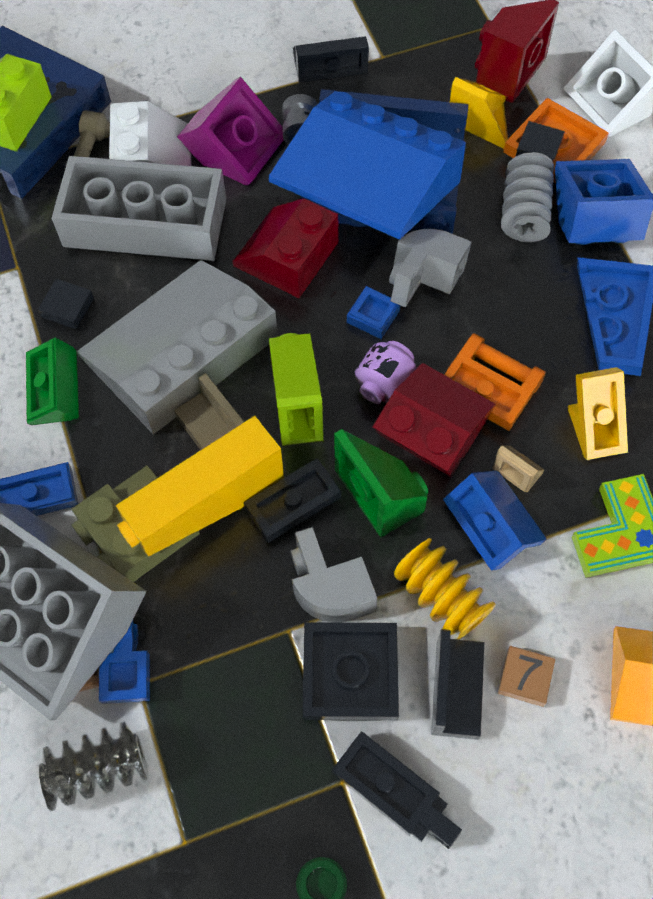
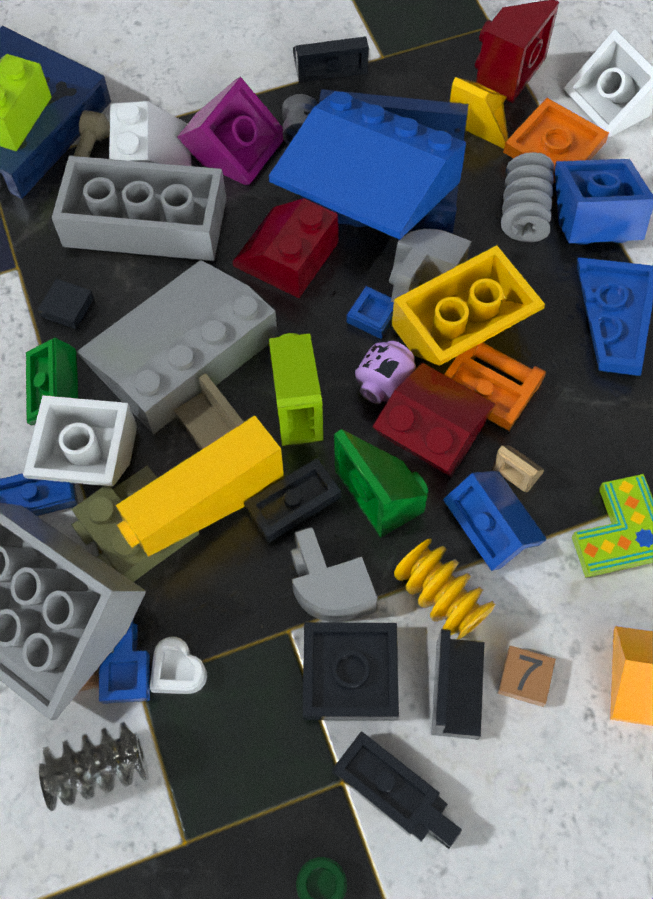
black tile [516,121,565,163] -> none
yellow slope [568,367,628,460] -> none
none -> white slope [23,396,137,486]
none -> white tile [150,637,207,694]
none -> yellow slope [392,245,545,366]

